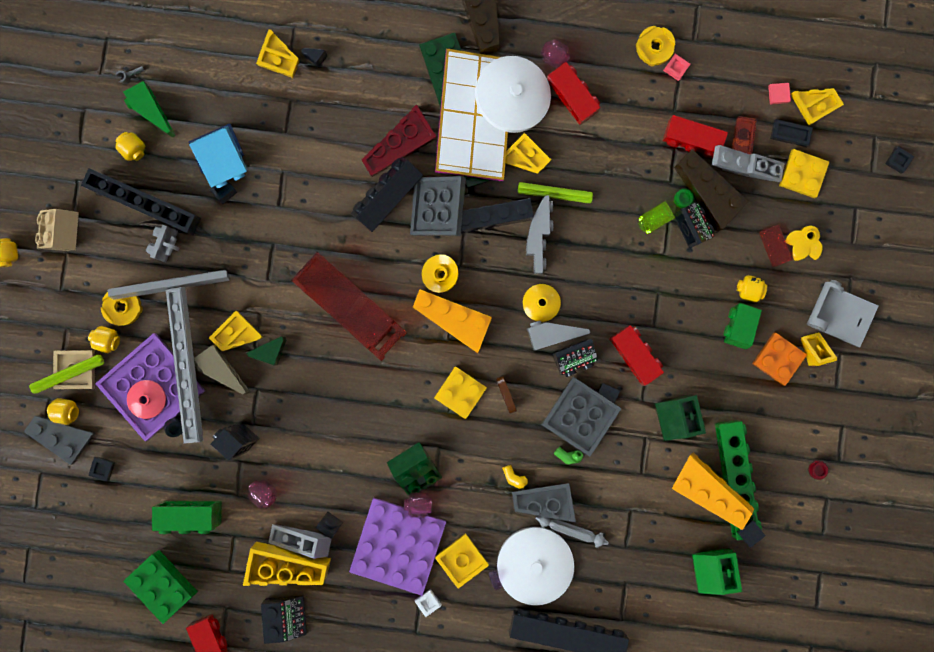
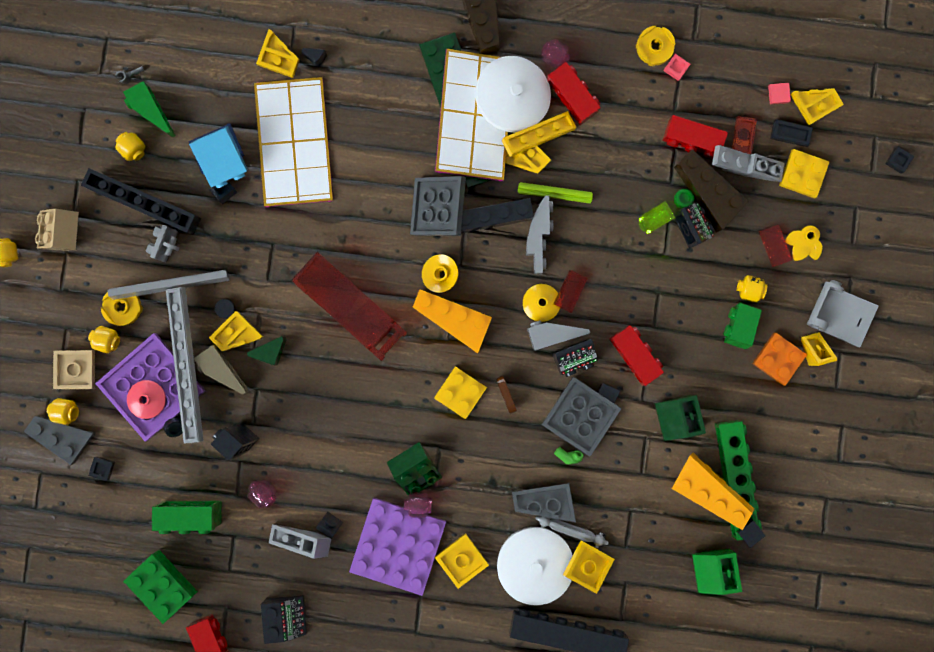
lime axle [29,355,104,394] -> none
yellow wedge [243,541,331,586] -> none
black brick [351,157,423,232] -> none
dark red wing [362,104,436,177] -> none
white tile [415,589,442,617] -> none
clear purple tile [489,570,502,591] -> none
yellow arm [503,465,528,489] -> none
dark red plate [808,460,828,480] -> none
none -> black tile [215,299,235,318]
none -> white piece [254,77,333,207]
none -> yellow tile [502,111,577,157]
none -> clear red tile [553,270,588,313]
none -> yellow plate [563,541,615,594]

